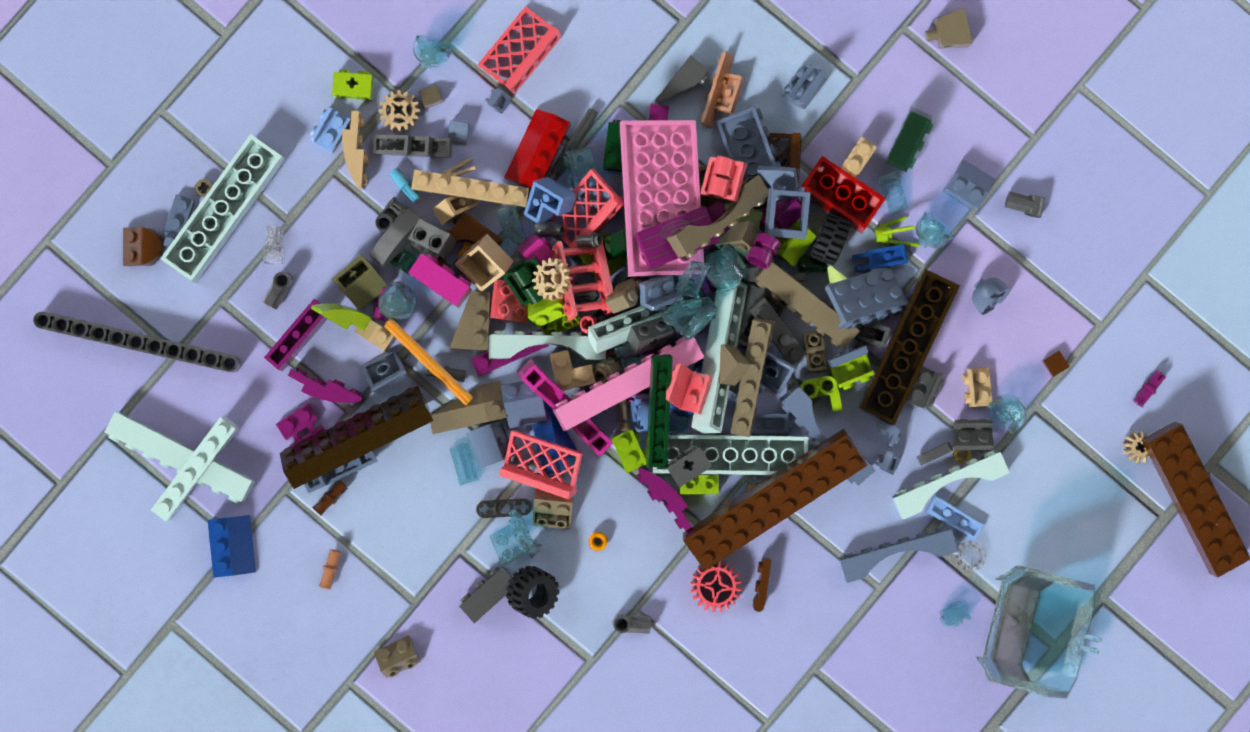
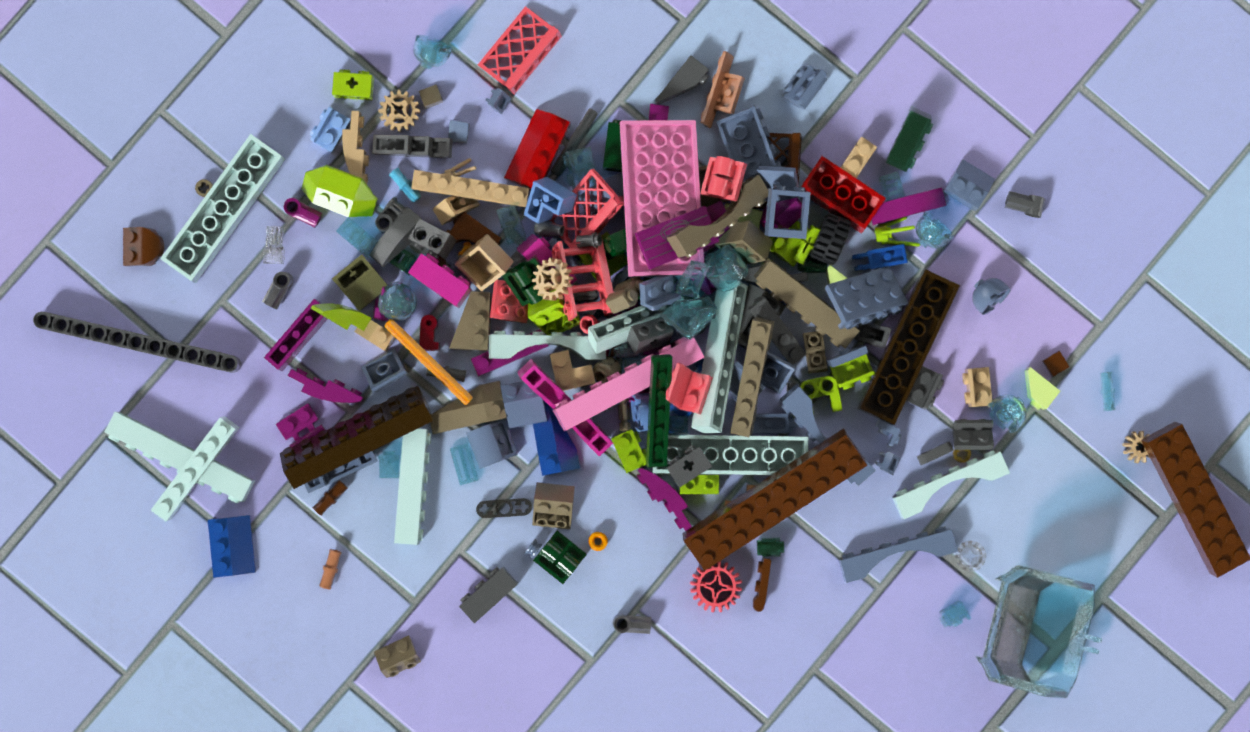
sand blue hinge [163,194,195,247] -> none
clear light blue bracket [490,508,536,566] -> none
coral fence [499,430,583,499] -> none
black tyre [506,566,559,619] -> none
dark tan slope [719,344,750,386] -> none
magenta wheel [746,233,781,269] -> none
dark tan torso [925,8,973,48] -> none
light blue tile [925,495,985,541] -> none
magenta pin [1133,370,1166,408] -> none
none -> magenta piece [284,198,323,228]
none -> lime wedge [301,165,378,217]
none -> clear light blue brick [336,217,378,258]
none -> clear light blue bracket [378,451,399,478]
none -> light aqua brick [394,429,431,545]
none -> dark red leg [419,315,440,351]
none -> dark green plate [533,530,587,584]
none -> clear green brick [757,537,784,557]
none -> lime pin [793,225,821,265]
none -> magenta slope [871,187,947,225]
none -> yellowish green slope [1024,367,1061,410]
none -> clear light blue pin [1100,372,1116,411]

